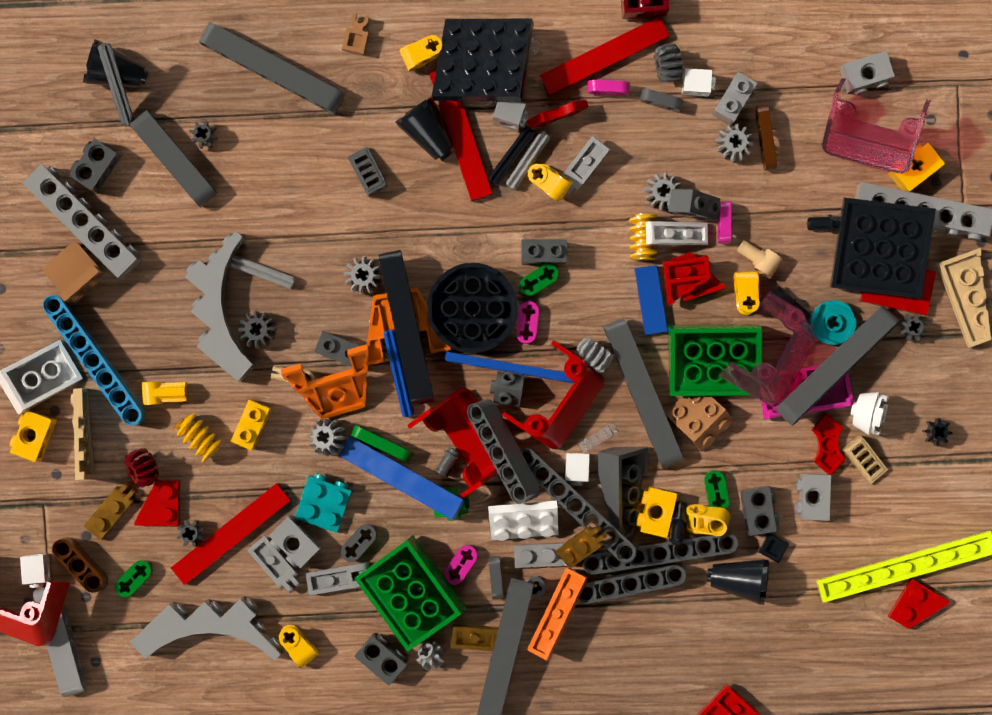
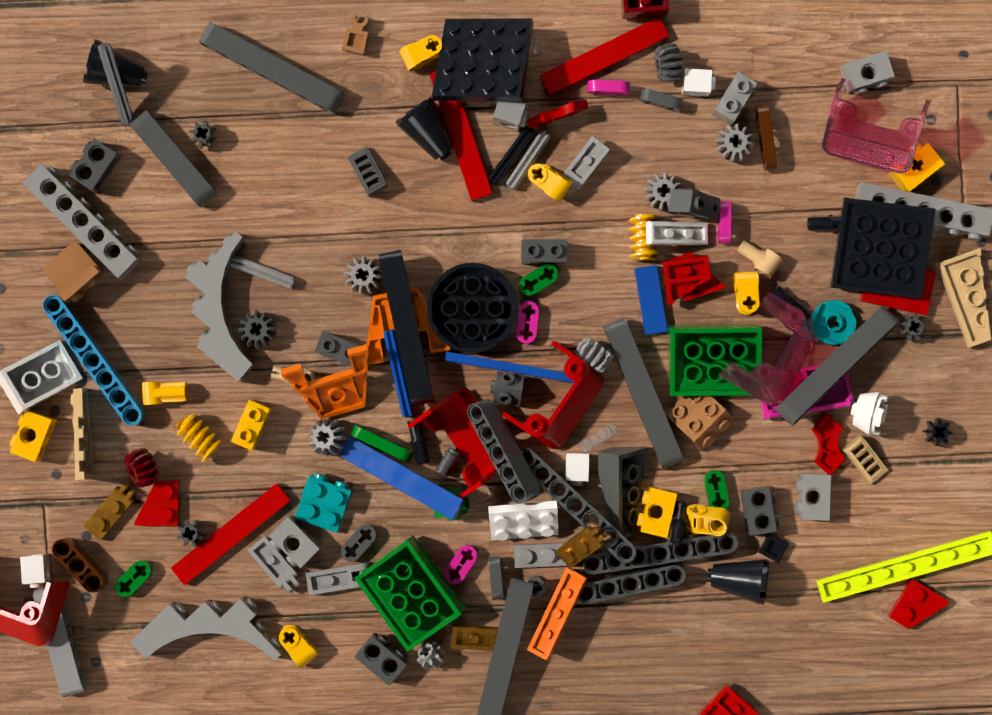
none -> black axle [407,420,429,464]

